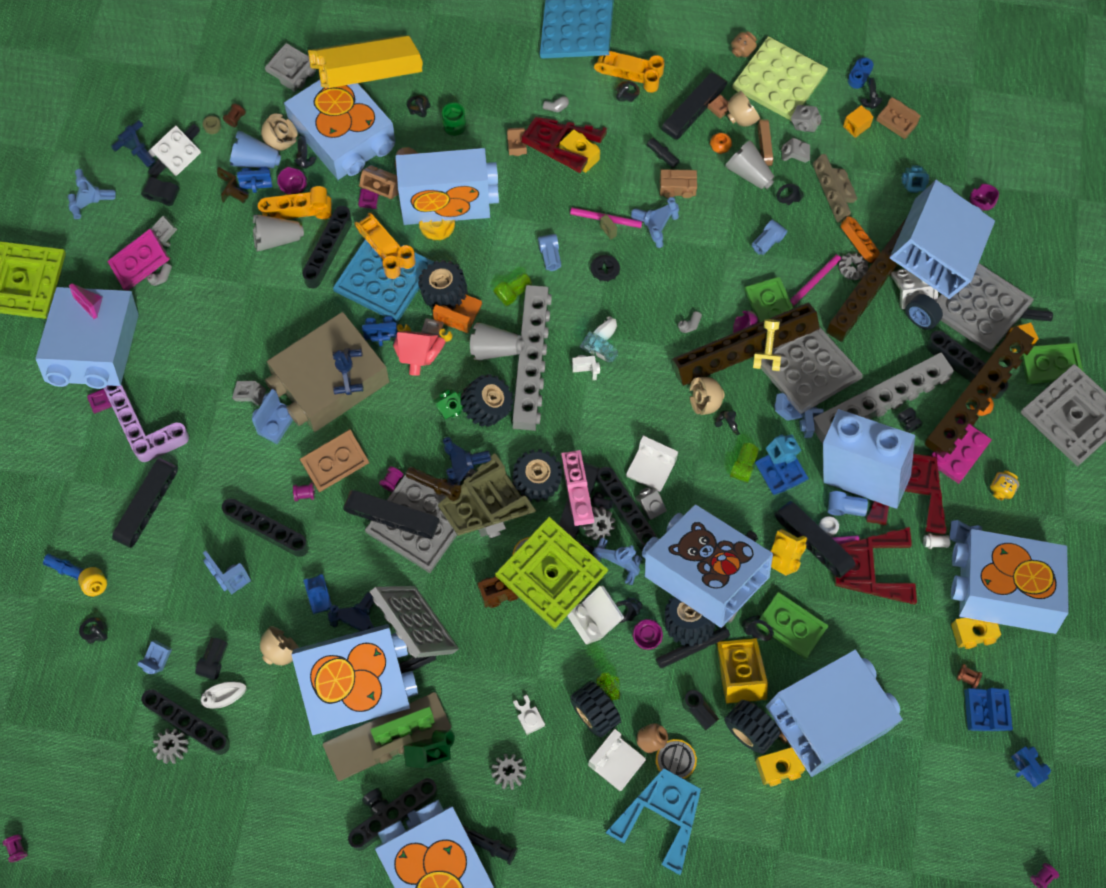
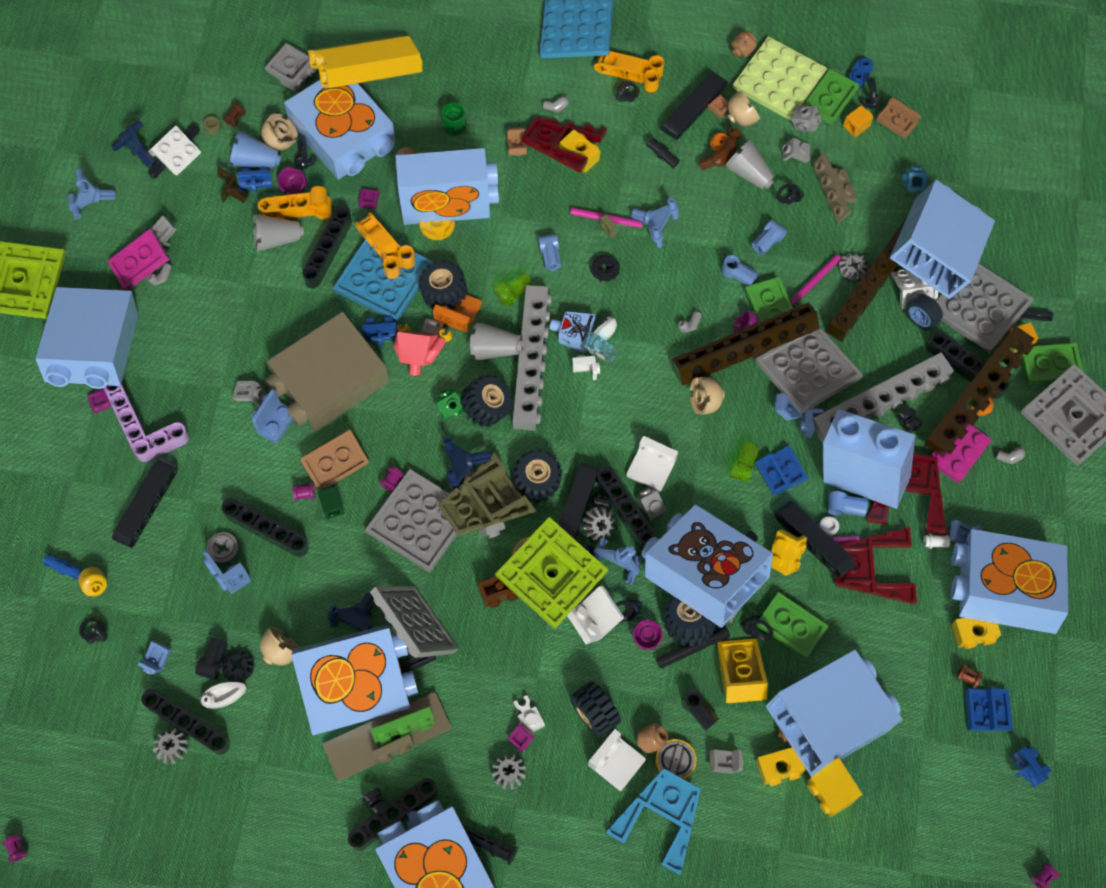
dark pink slope [69,284,103,319] -> none
black axle [141,177,180,206] -> none
blue hips [304,574,332,615] -> none
dark blue axle [333,348,364,395] -> none
black beam [343,490,440,539] -> none
medium nougat brick [359,165,399,199] -> none
dark green hinge [404,730,455,768] -> none
dark brown pin [406,467,461,501] -> none
black piece [407,95,431,118] -> none
bright pink slope [561,450,594,526] -> none
clear neon green piece [597,673,620,700] -> none
medium nougat brick [660,170,697,198] -> none
black piece [715,410,740,436] -> none
black wheel [724,700,780,754] -> none
light yellow bar [753,319,781,371] -> none
medium nougat beam [758,119,773,166] -> none
dark azure brick [766,434,802,464] -> none
orange beam [841,217,880,263] -> none
magenta hair [969,184,1000,211] -> none
yellow head [990,470,1020,501] -> none
none -> light grey gear [206,533,239,564]
none -> black gear [222,649,255,682]
none -> dark green brick [317,486,345,520]
none -> magenta tile [507,722,536,752]
none -> light blue torso [550,312,595,354]
none -> reddish brown arm [699,127,741,171]
none -> light grey bracket [710,749,744,774]
none -> medium blue piece [721,255,759,286]
none -> bright green plate [804,69,860,126]
none -> yellow slope [808,757,863,818]
none -> light grey arm [996,447,1025,464]

